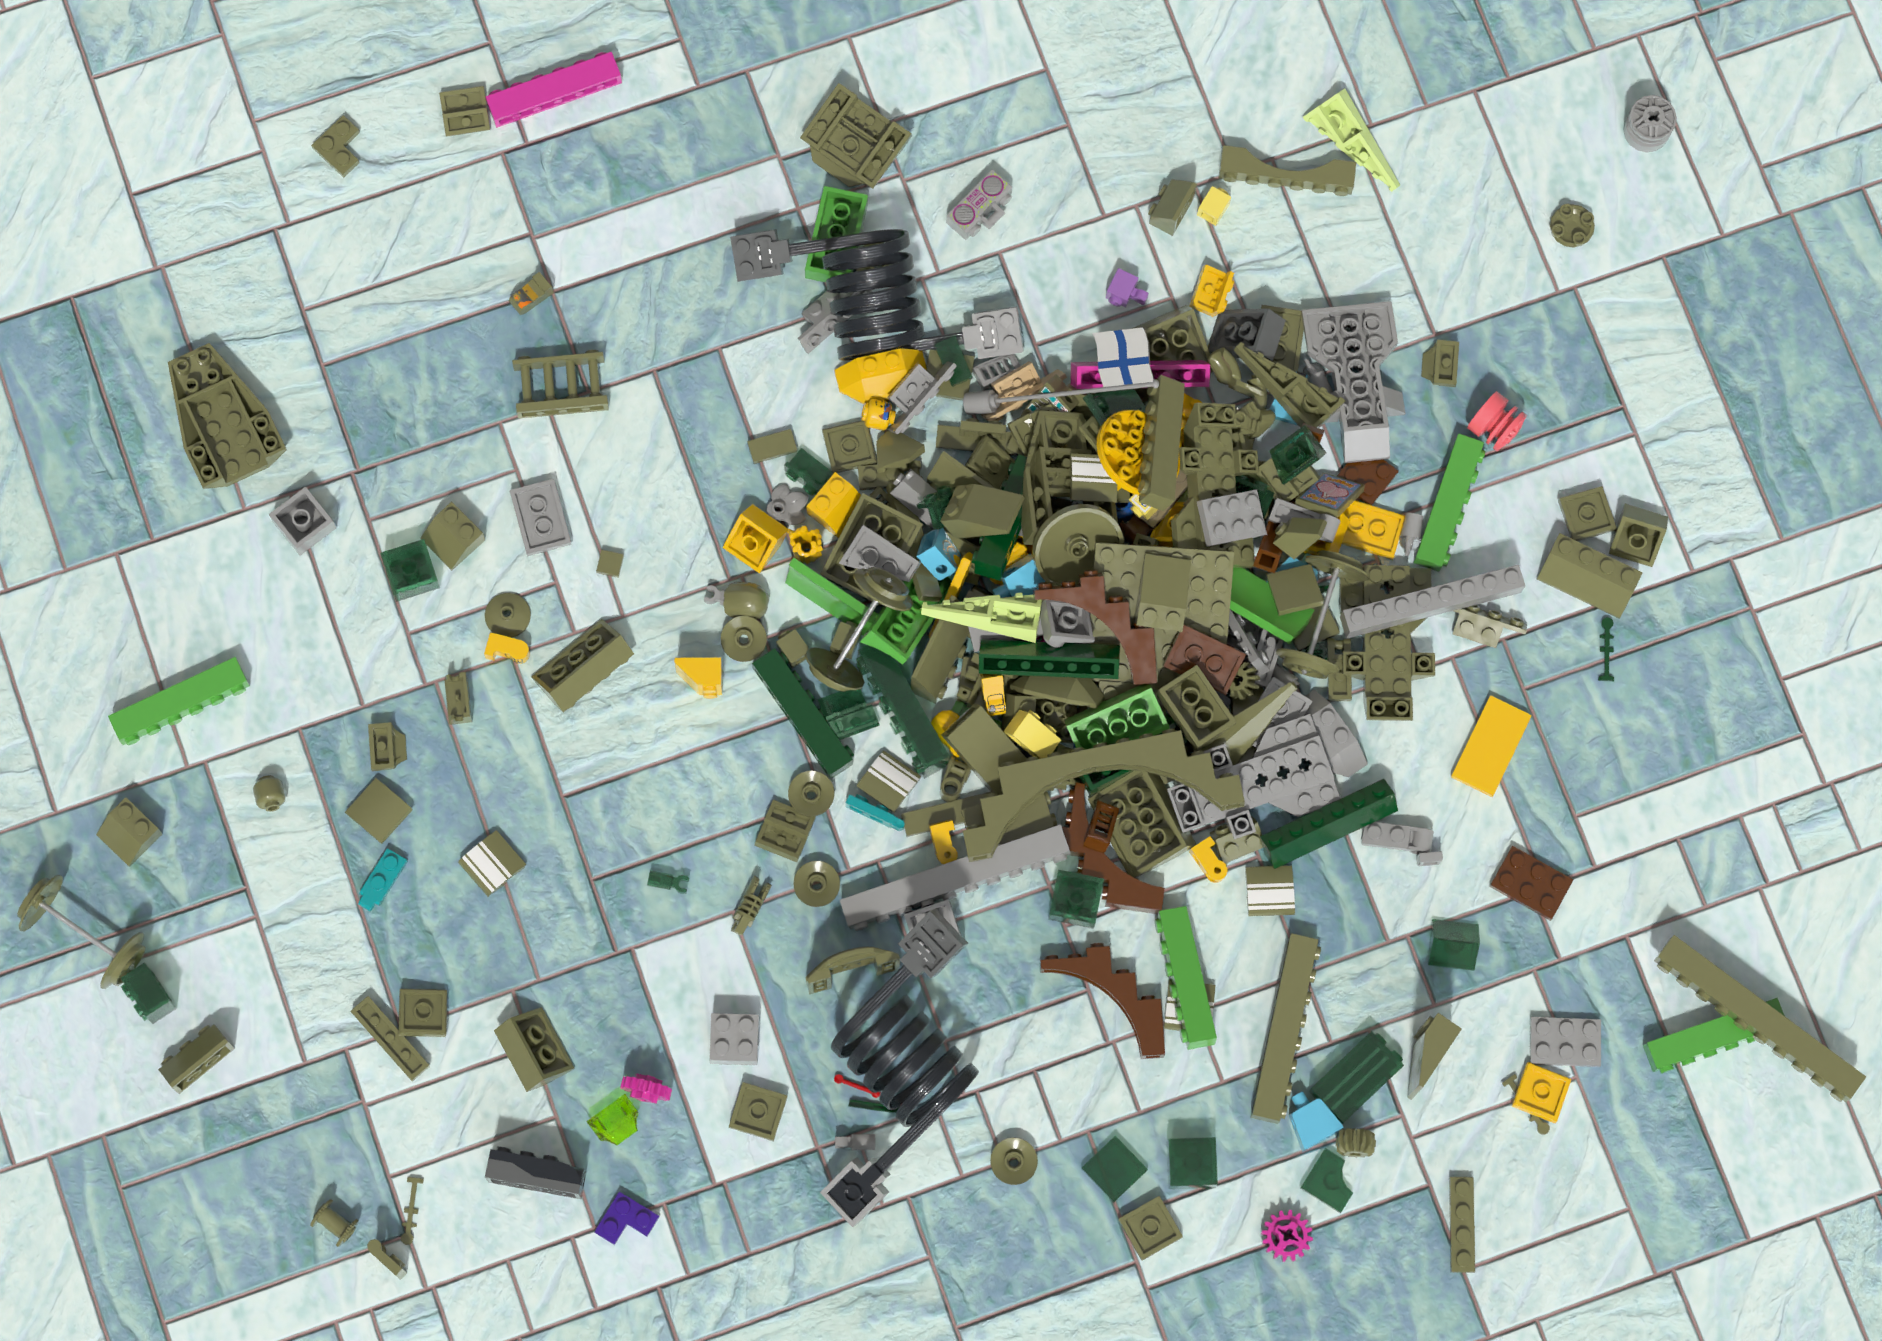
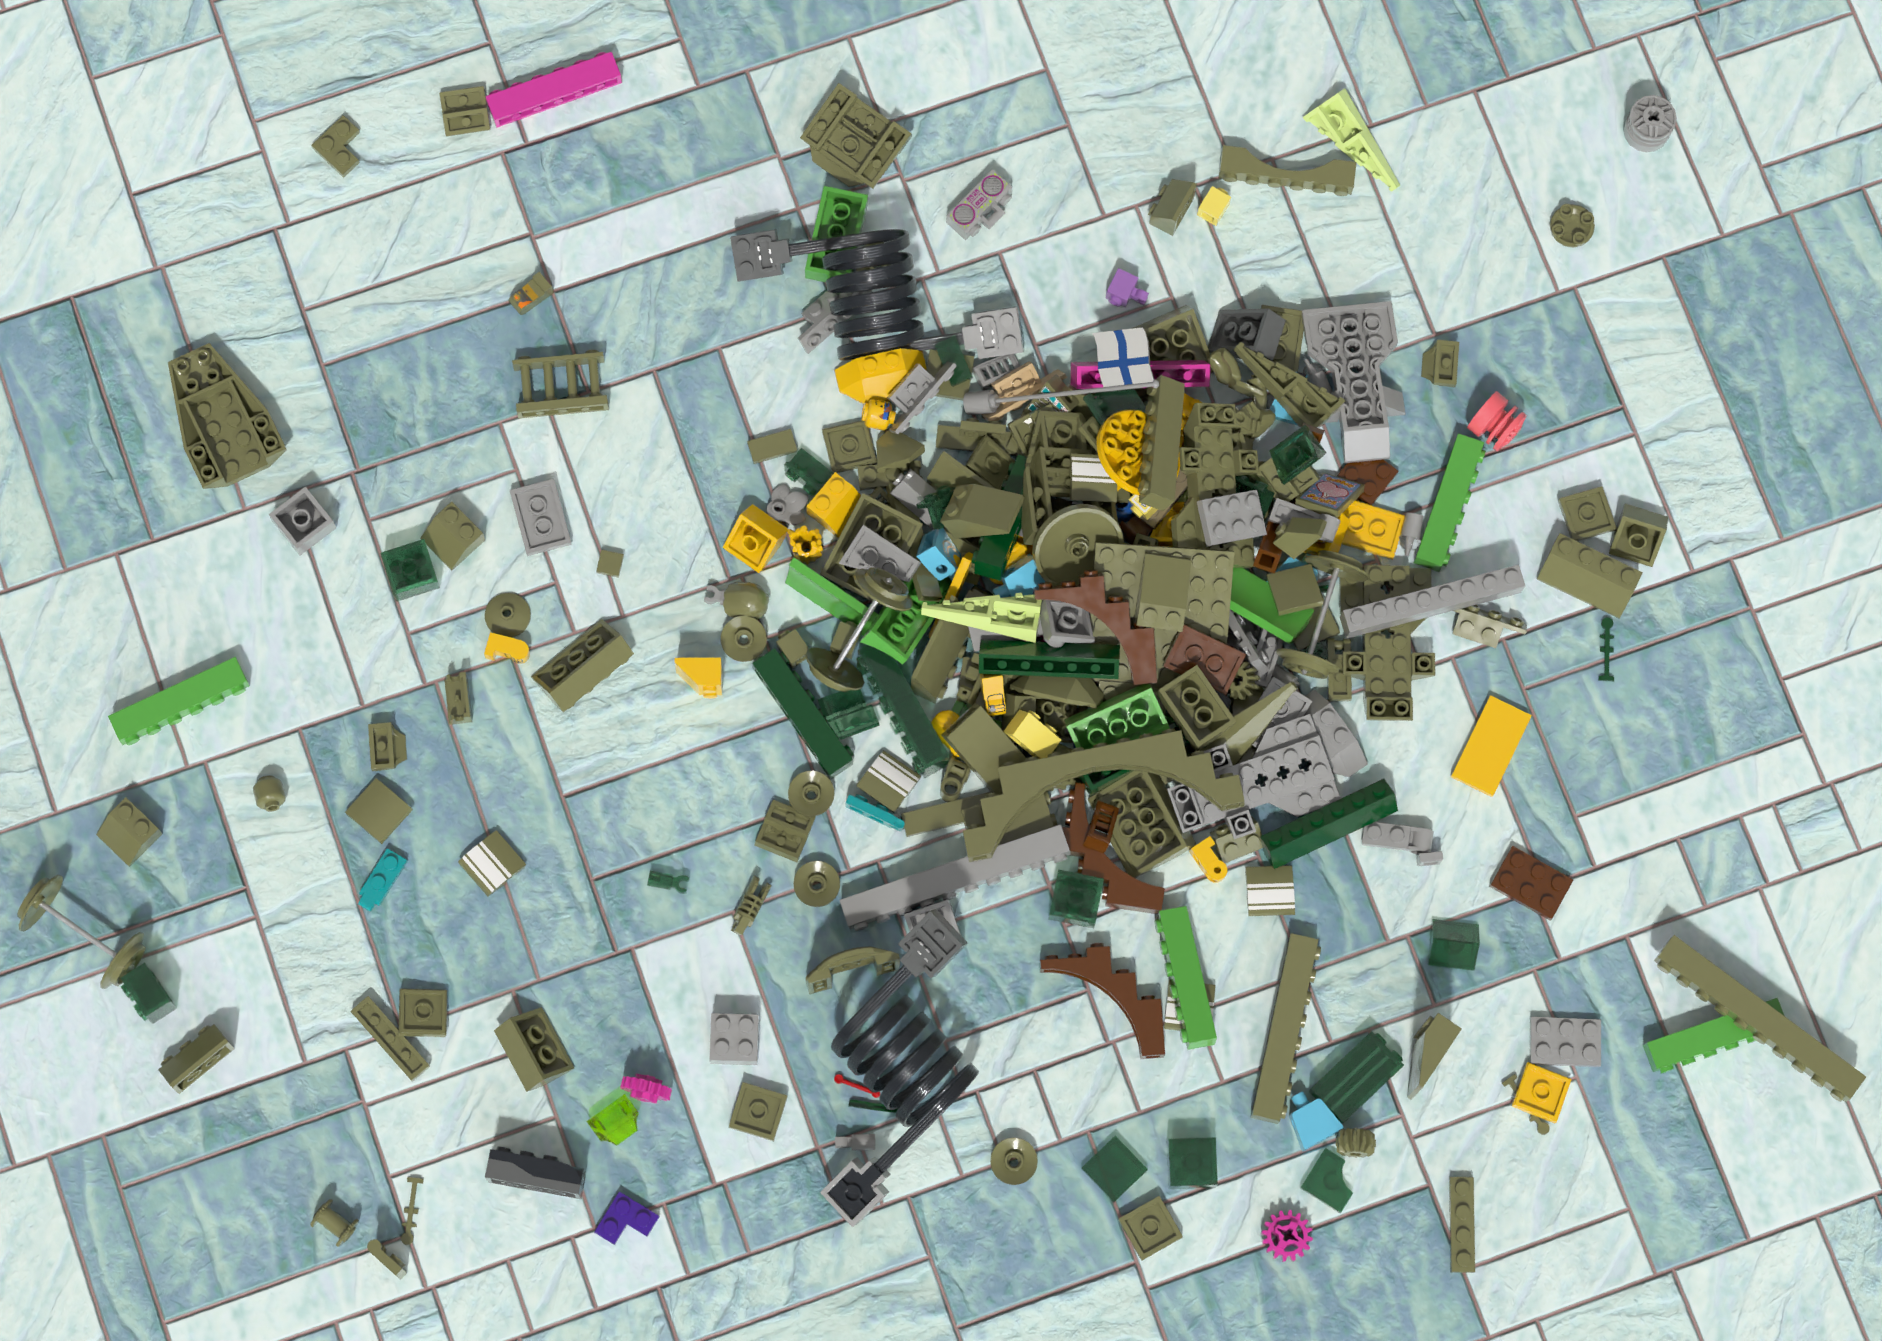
yellow leg [928,819,958,864] -> none
yellow bracket [1189,264,1234,317] -> none

